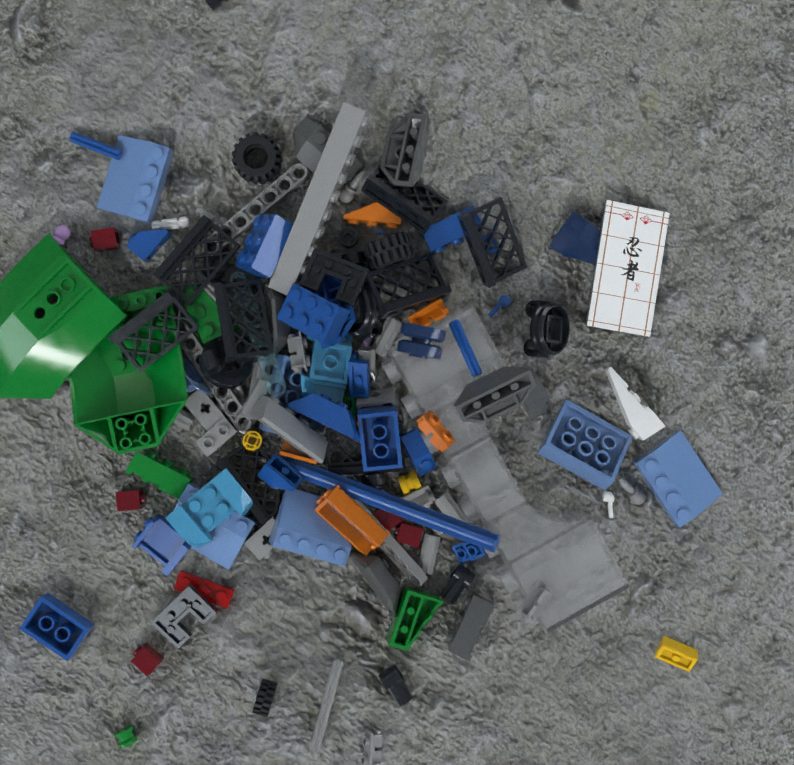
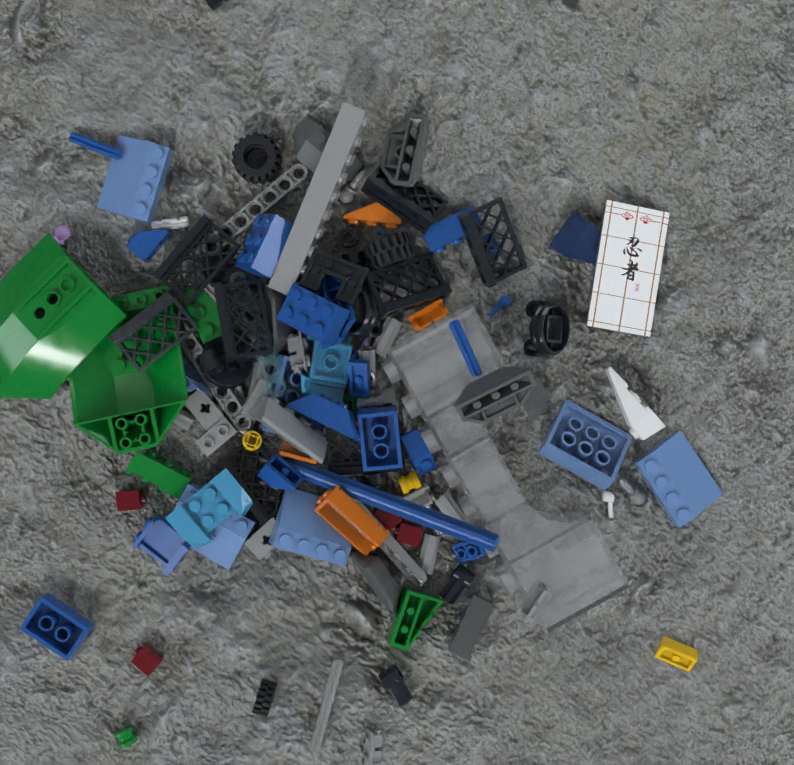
dark red brick [89,227,121,252] -> none
plate [150,583,218,649] -> none
red plate [174,570,235,608] -> none
dark blue wheel [397,322,446,360] -> none
orange hinge [416,410,455,452] -> none

